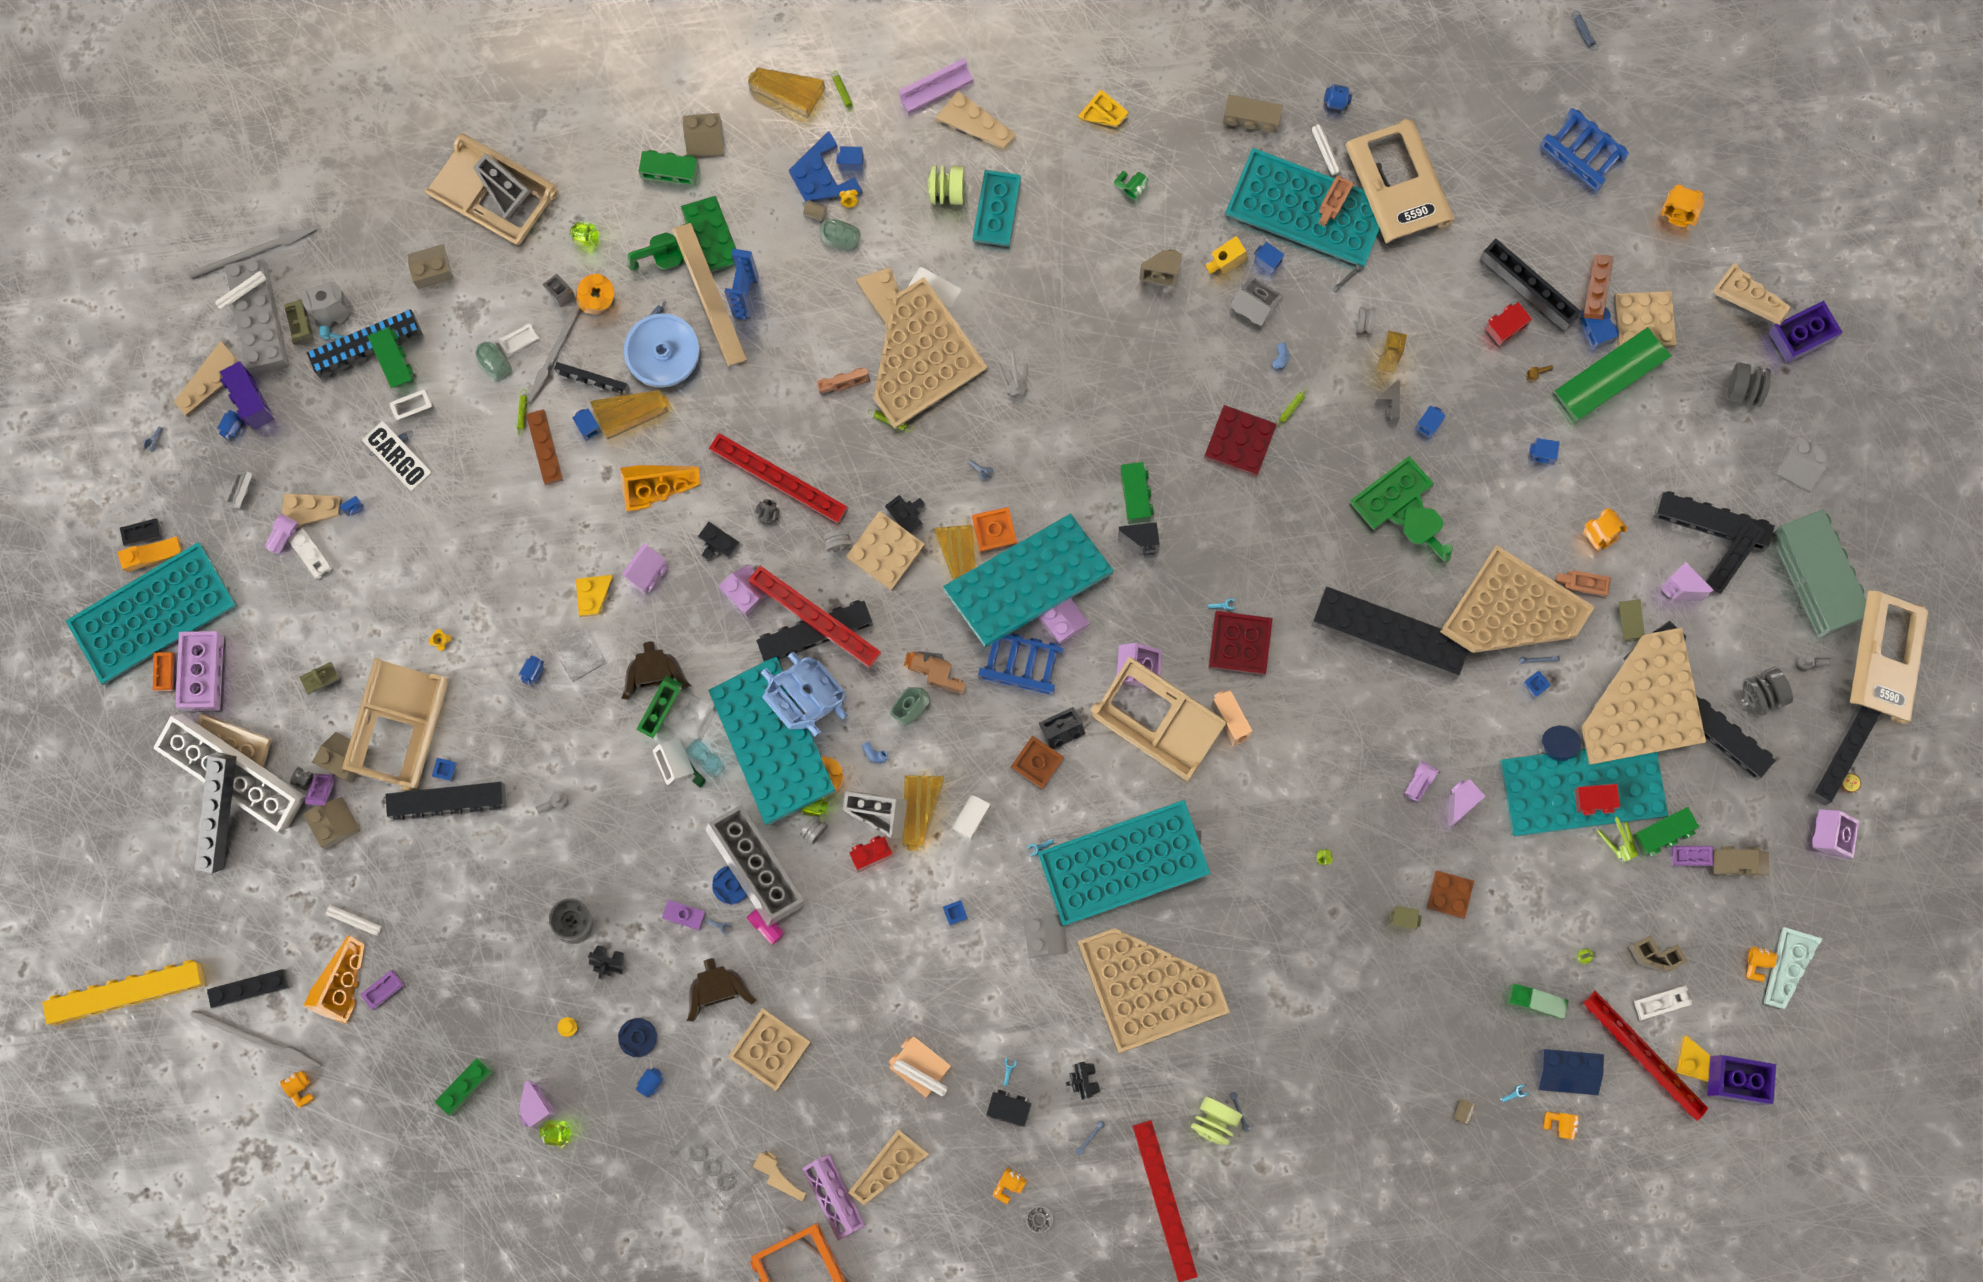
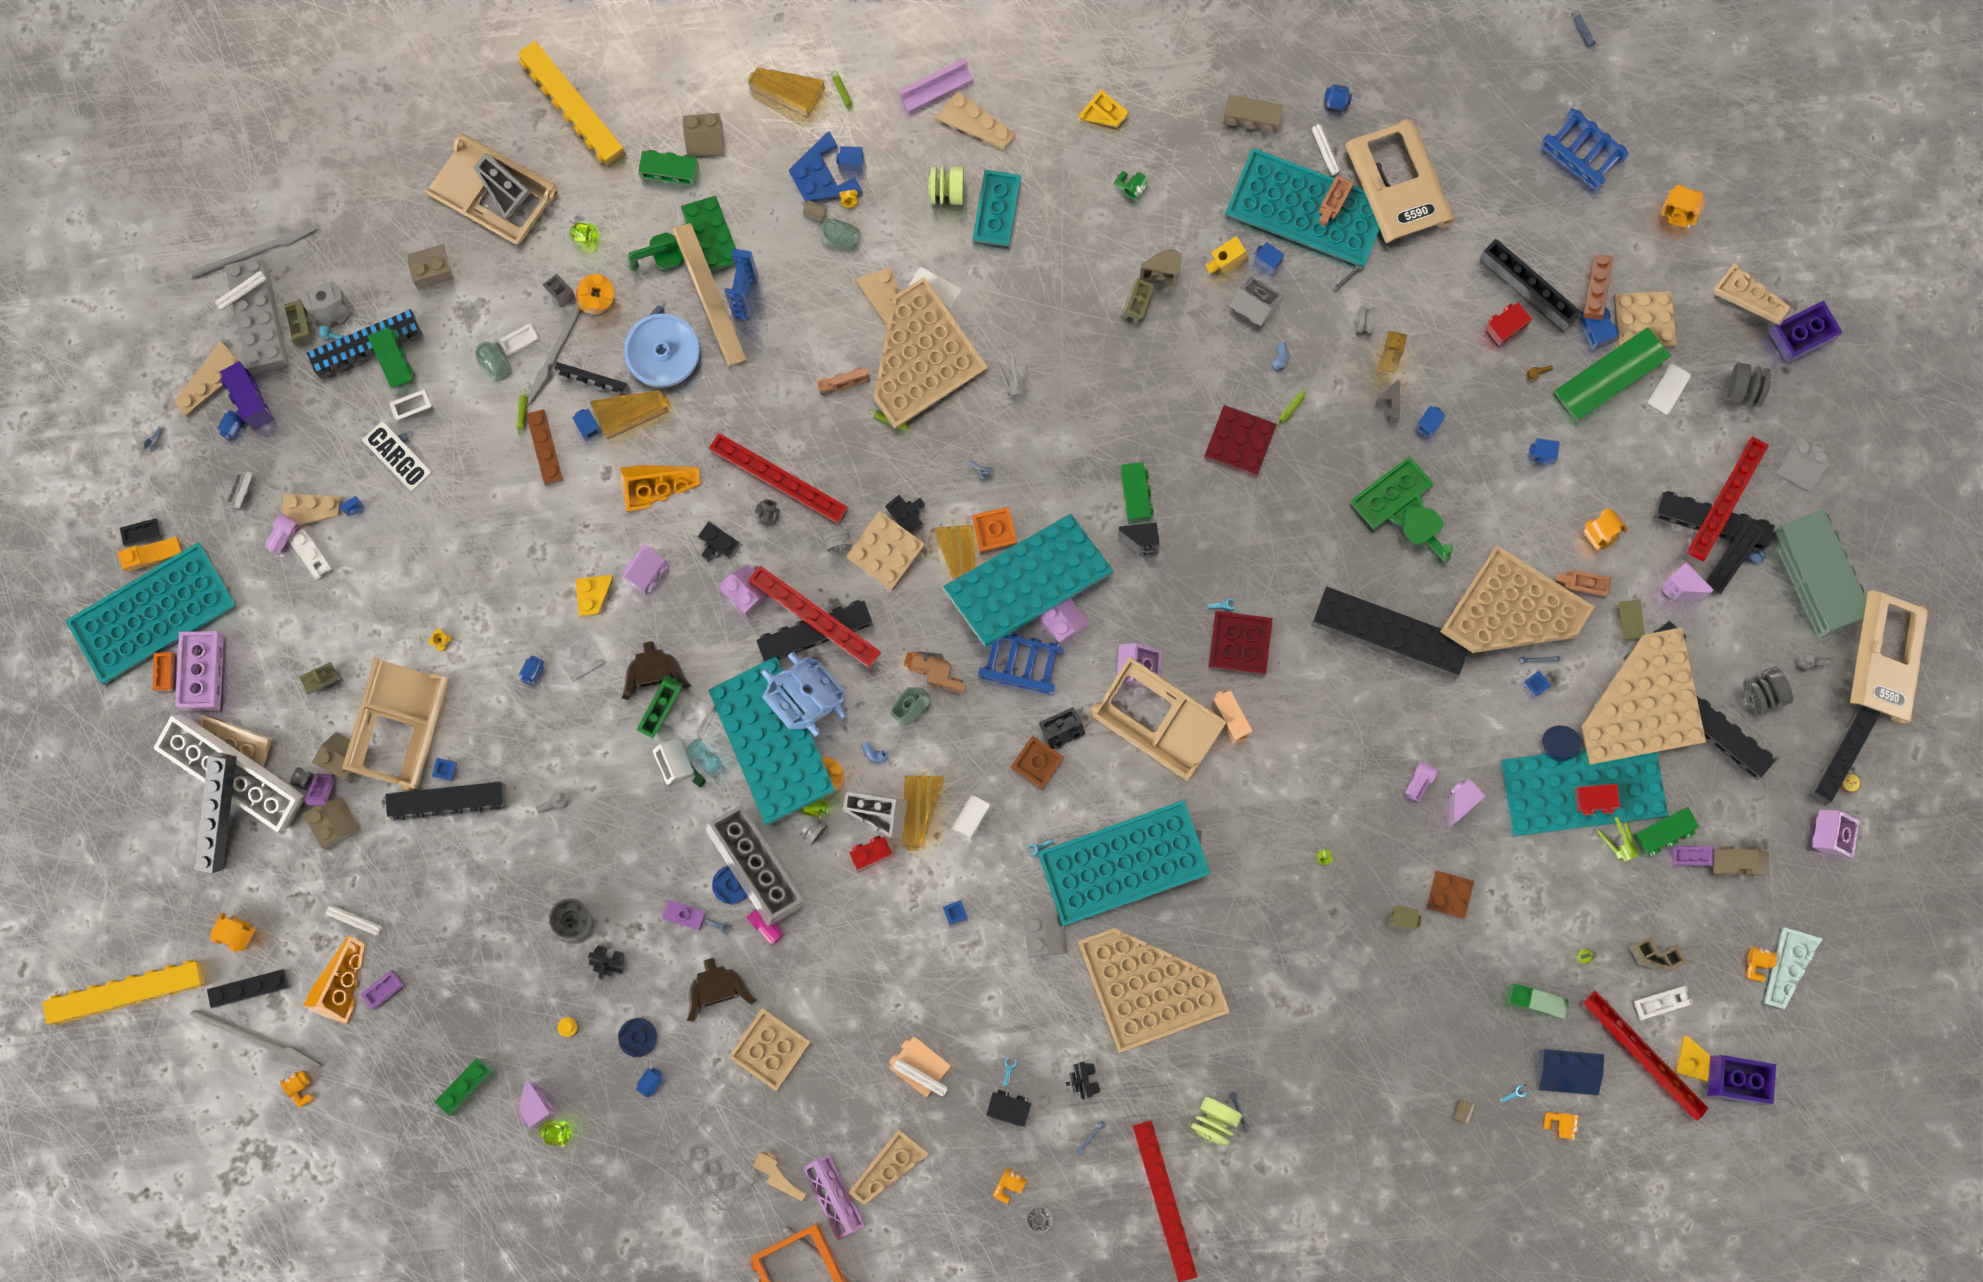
none -> light orange brick [209,912,256,952]
none -> yellow brick [518,40,626,167]
none -> olive hinge [1120,278,1155,322]
none -> white sticker [1648,364,1691,415]
none -> red plate [1686,436,1769,562]
none -> medium blue arm [1746,550,1766,563]

